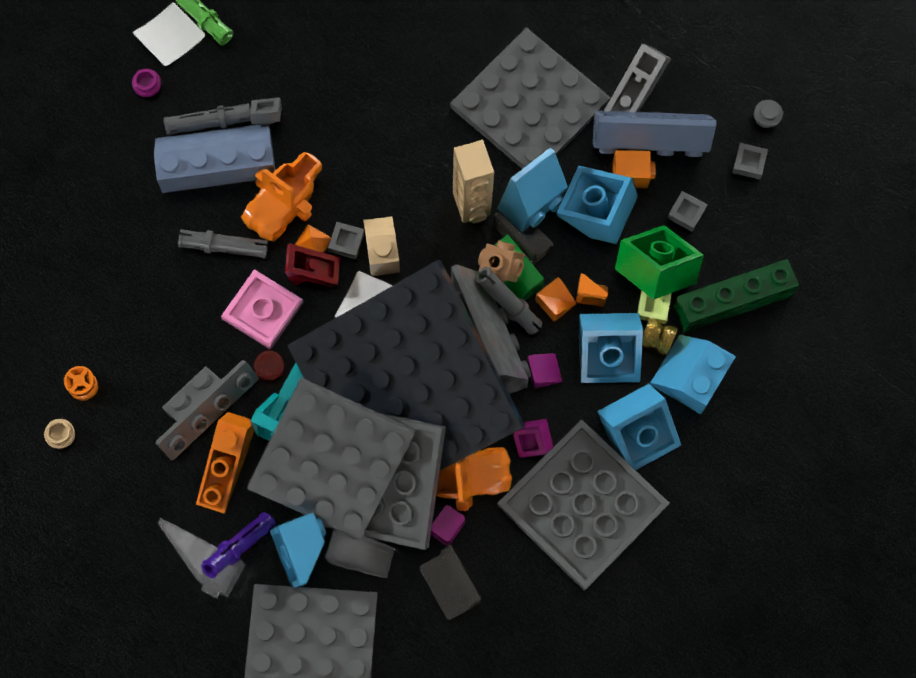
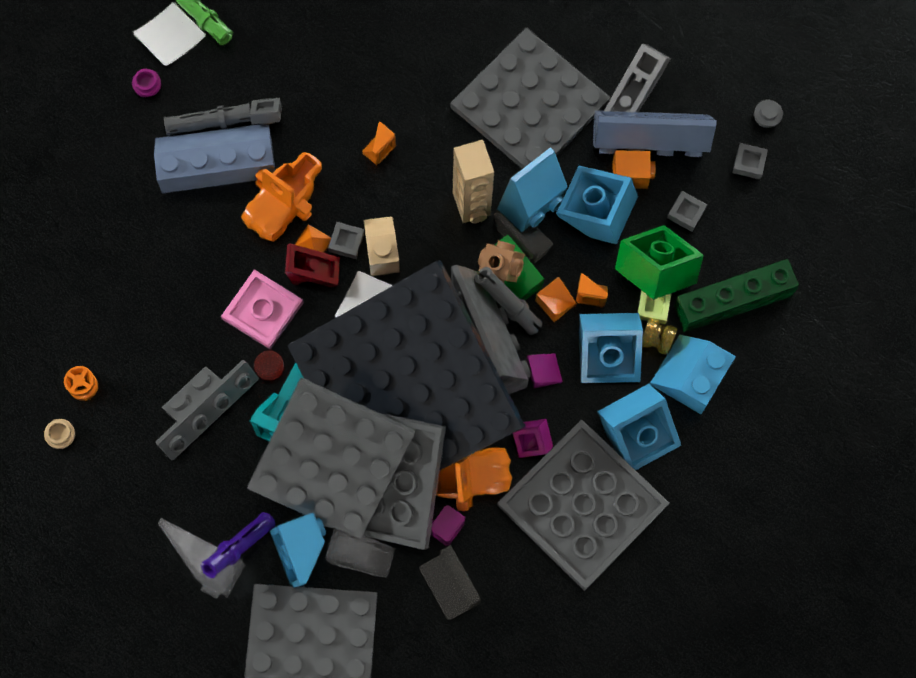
dark grey pin [178,229,269,258] -> none
orange slope [196,412,254,513] -> none
none -> orange slope [362,122,396,165]

